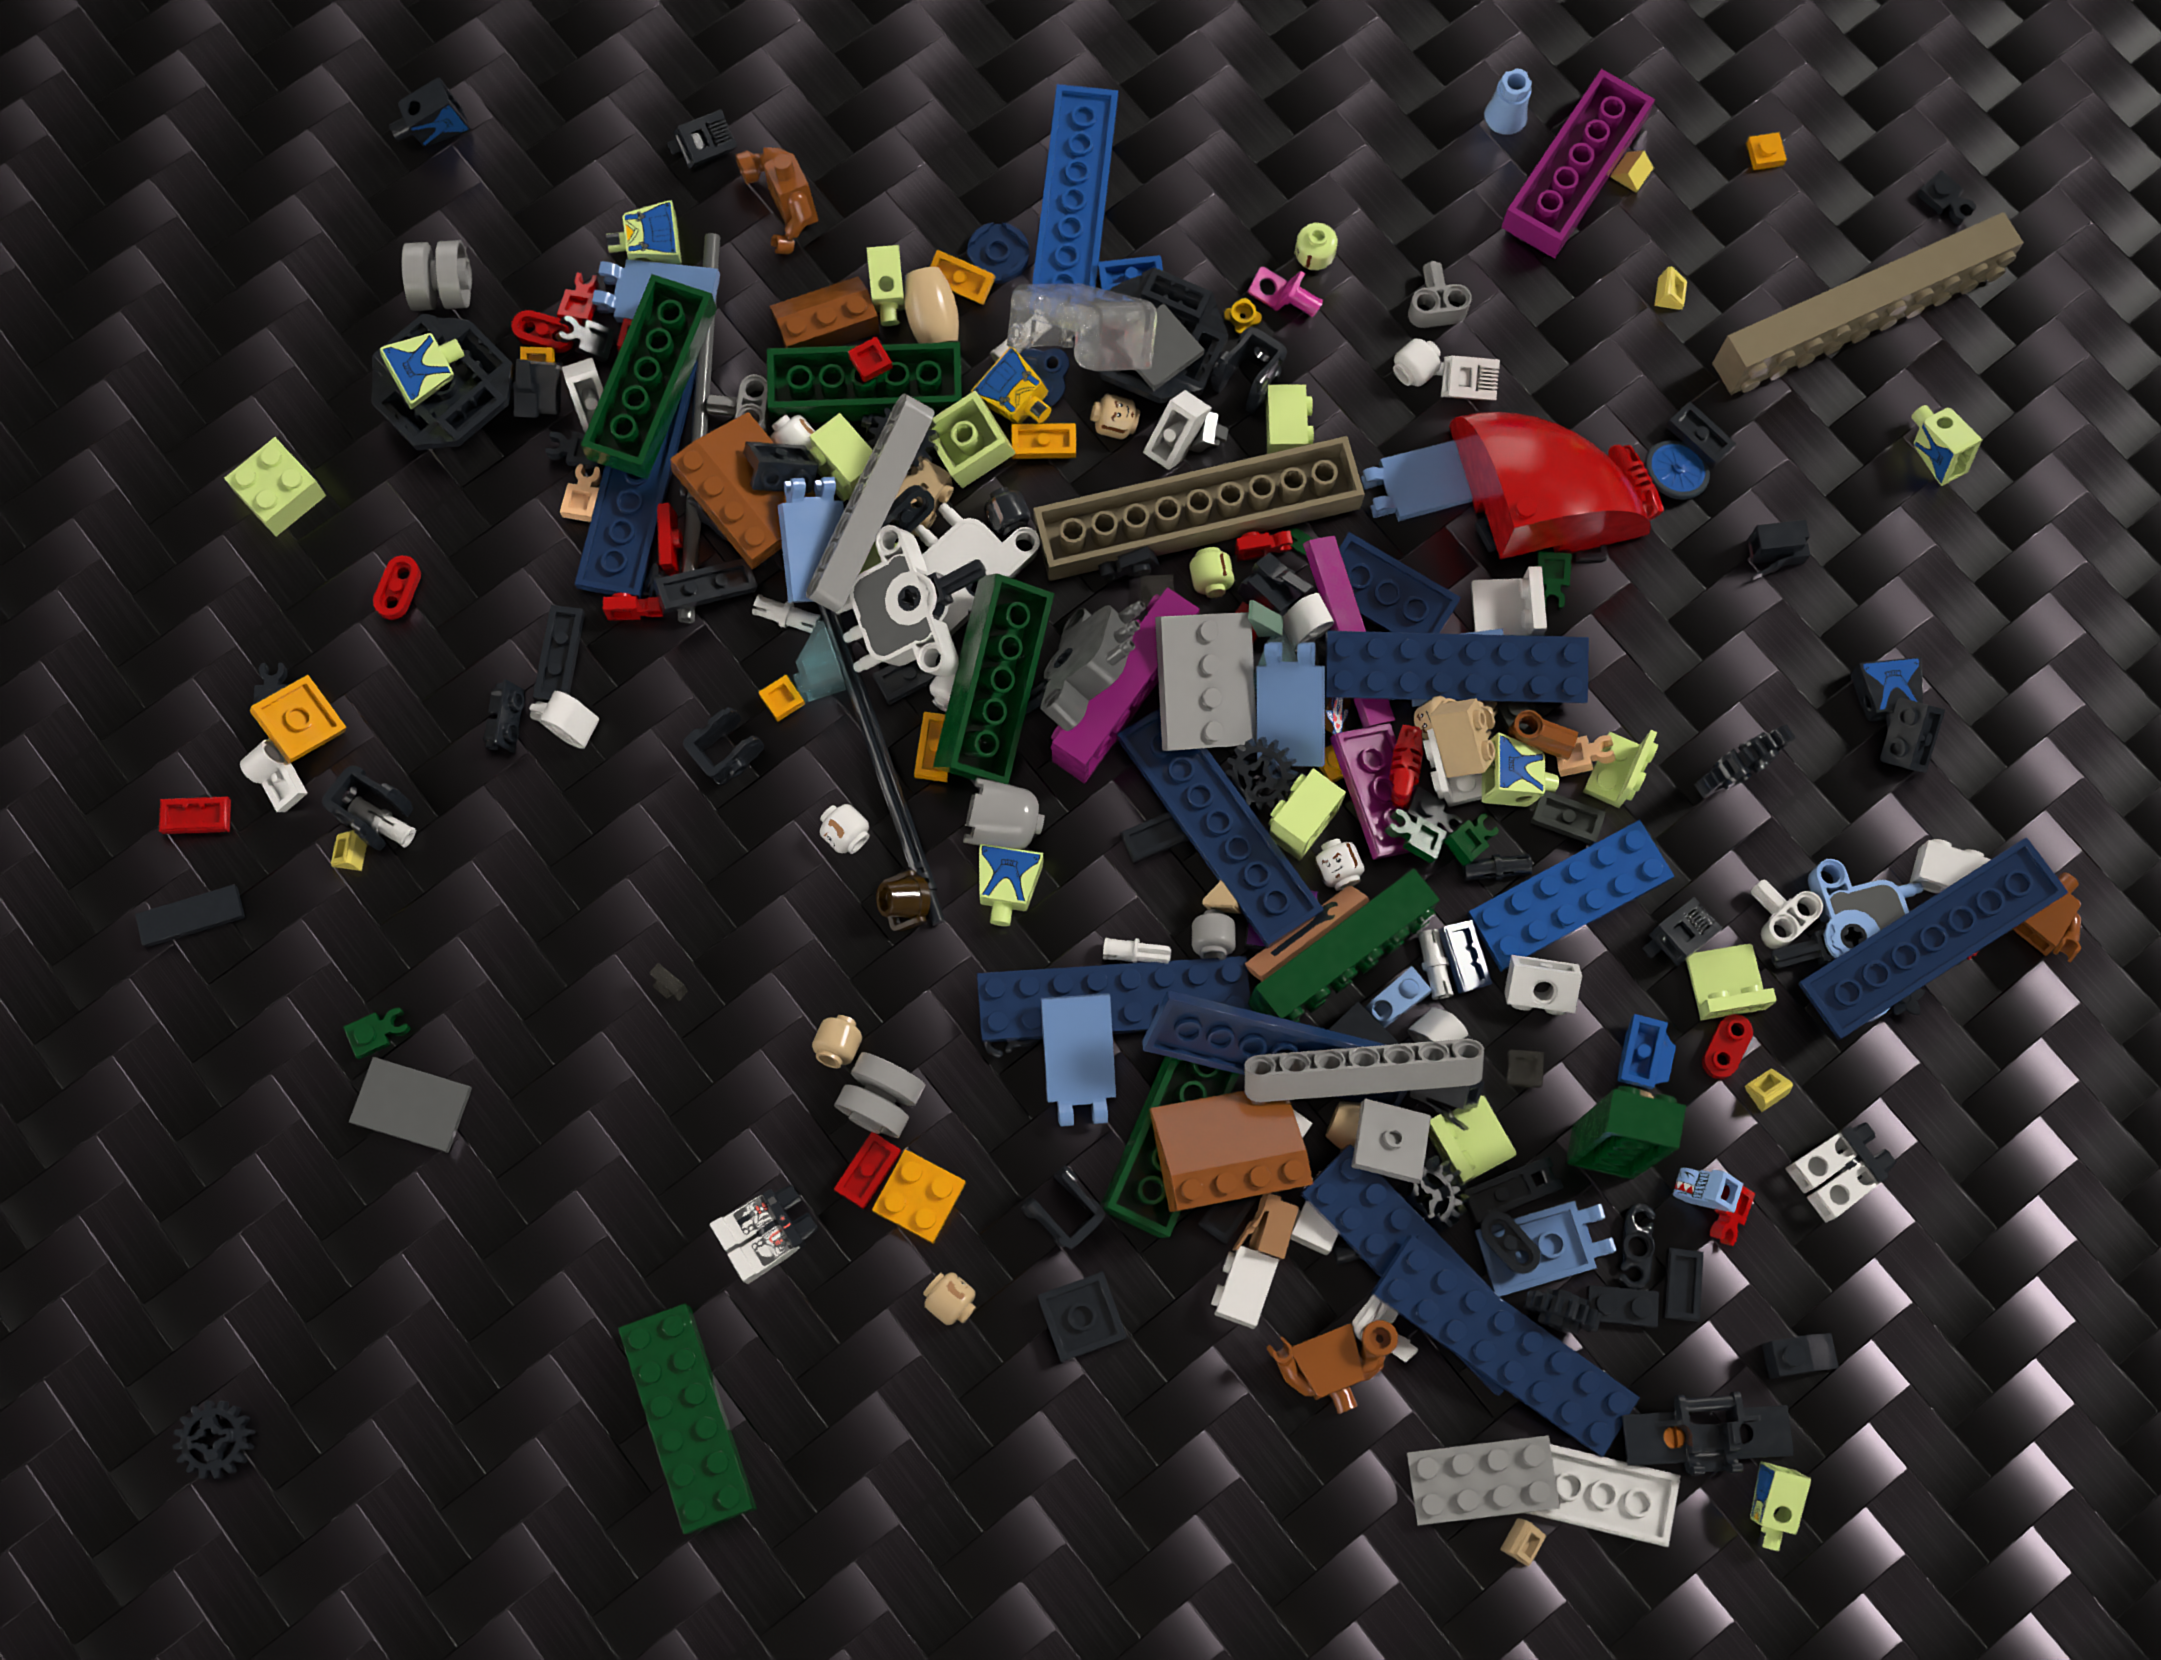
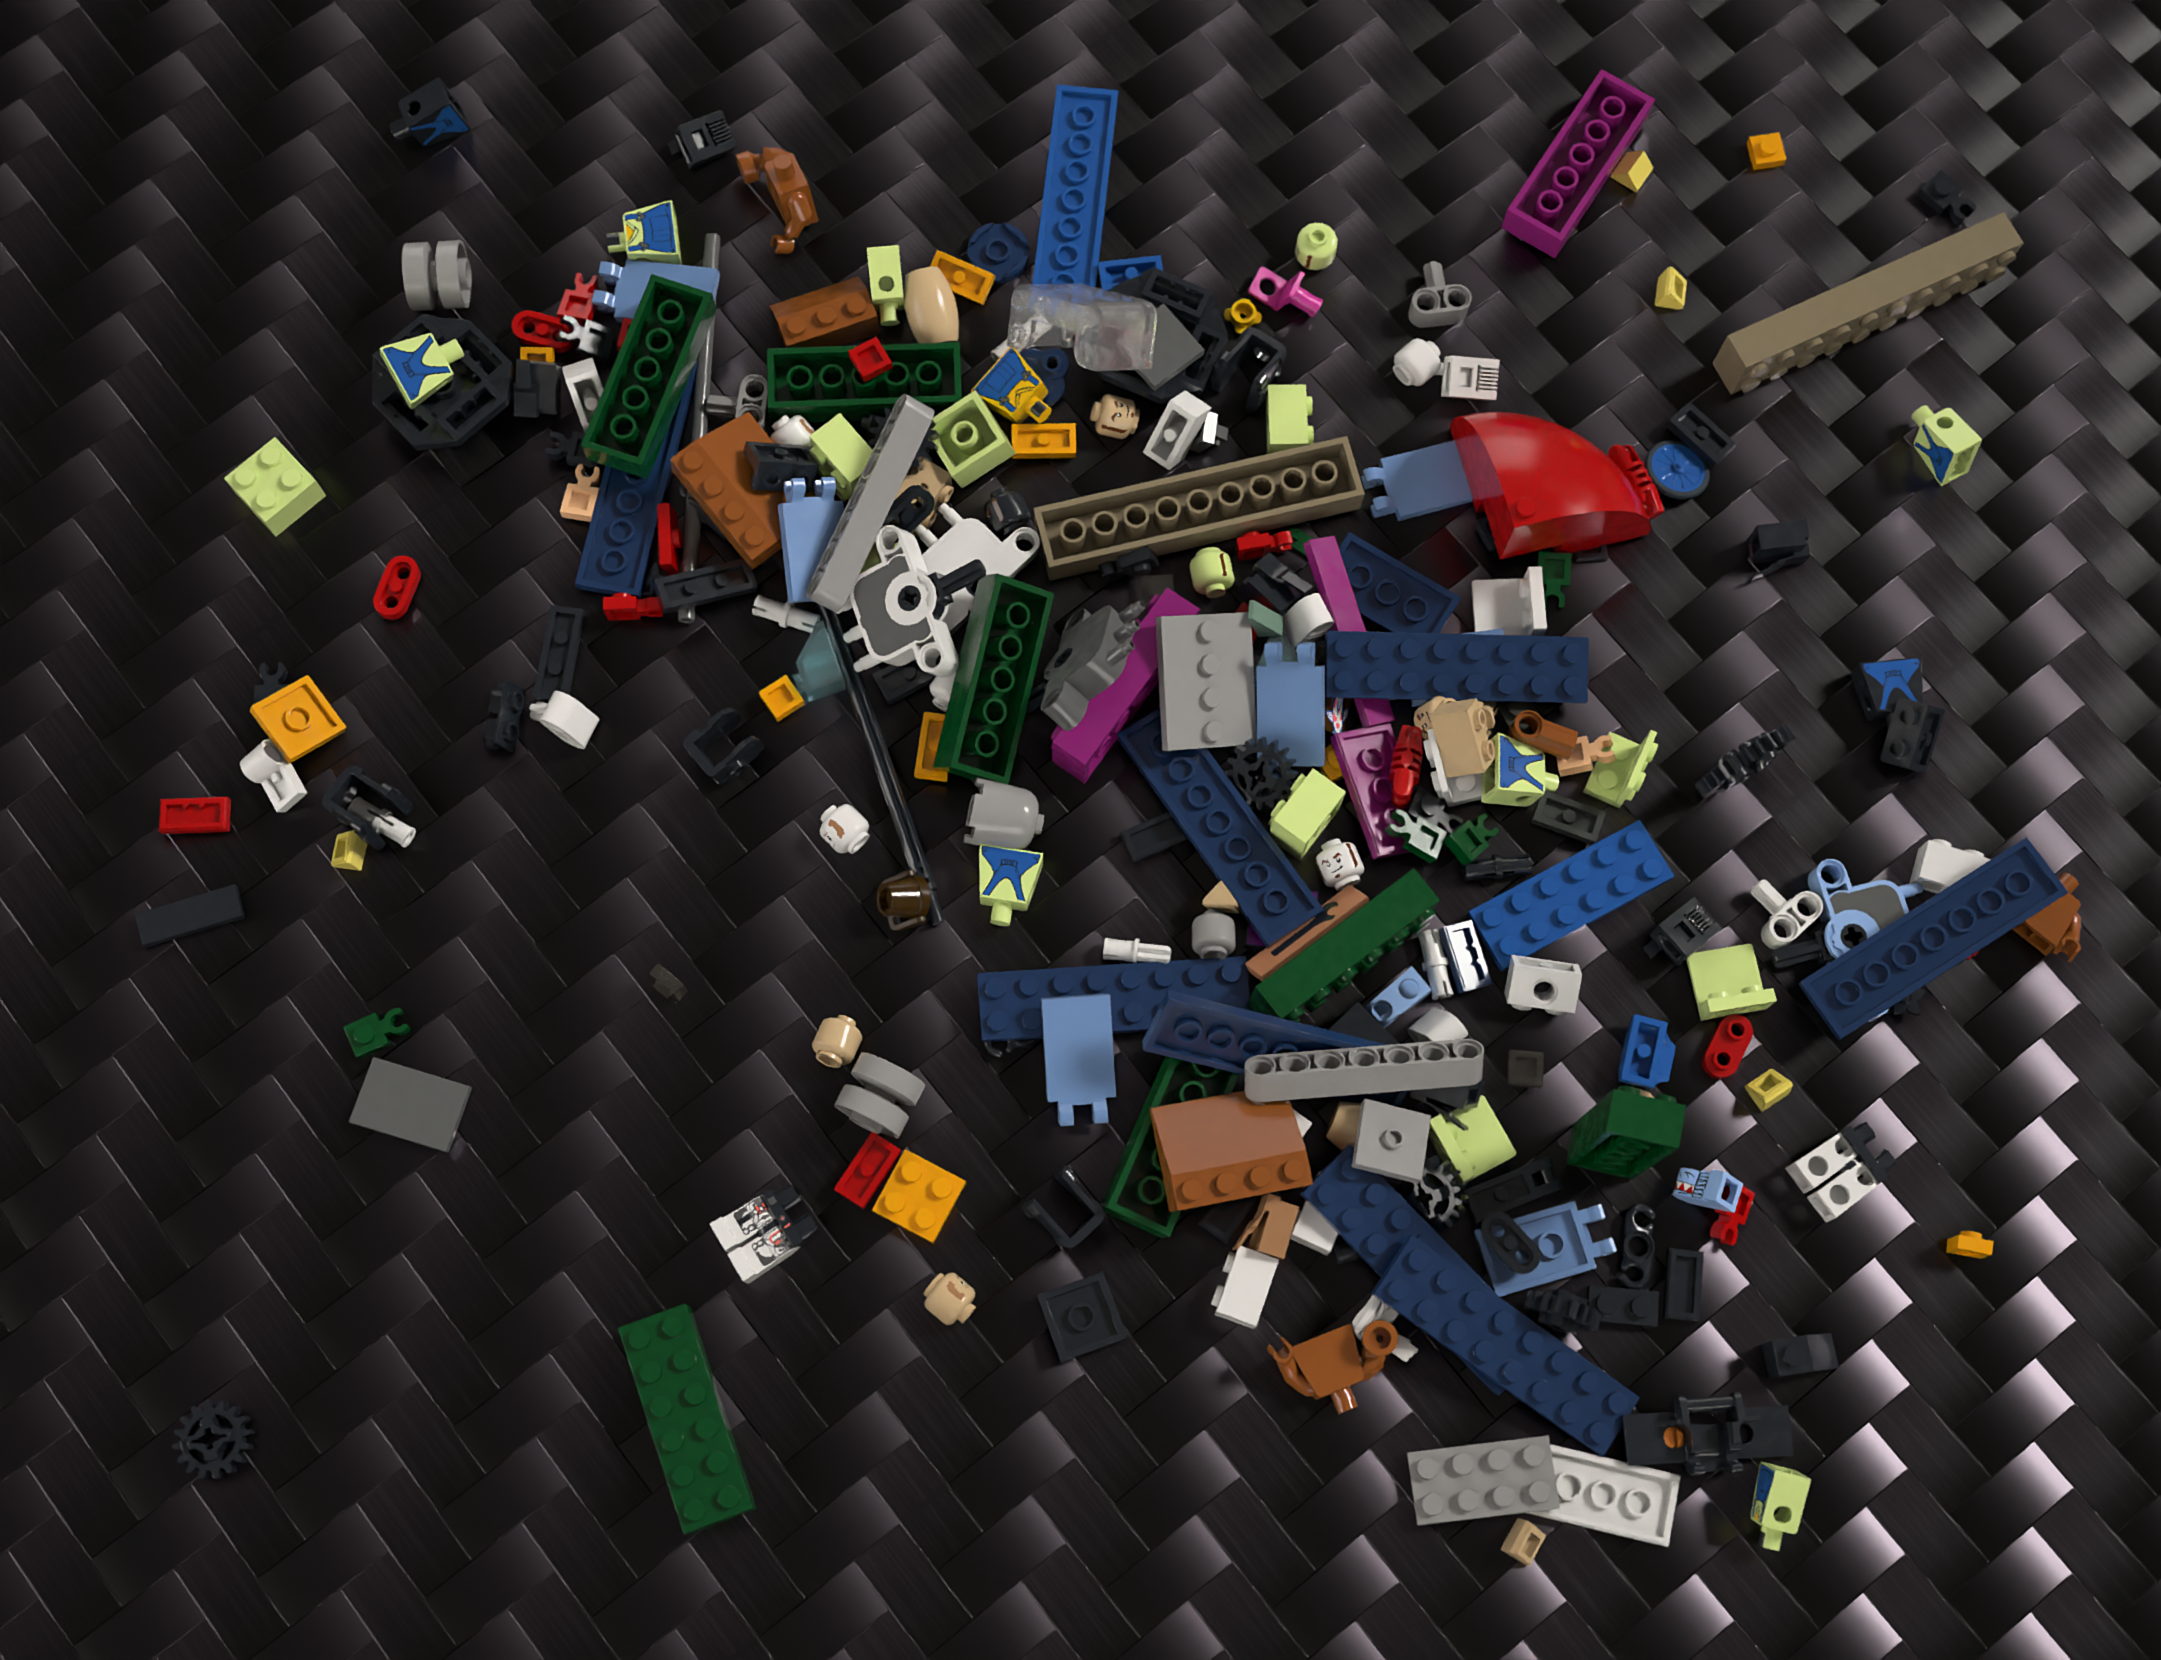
light blue plant [1485,68,1531,135] -> none
none -> light orange plate [1946,1231,1993,1259]

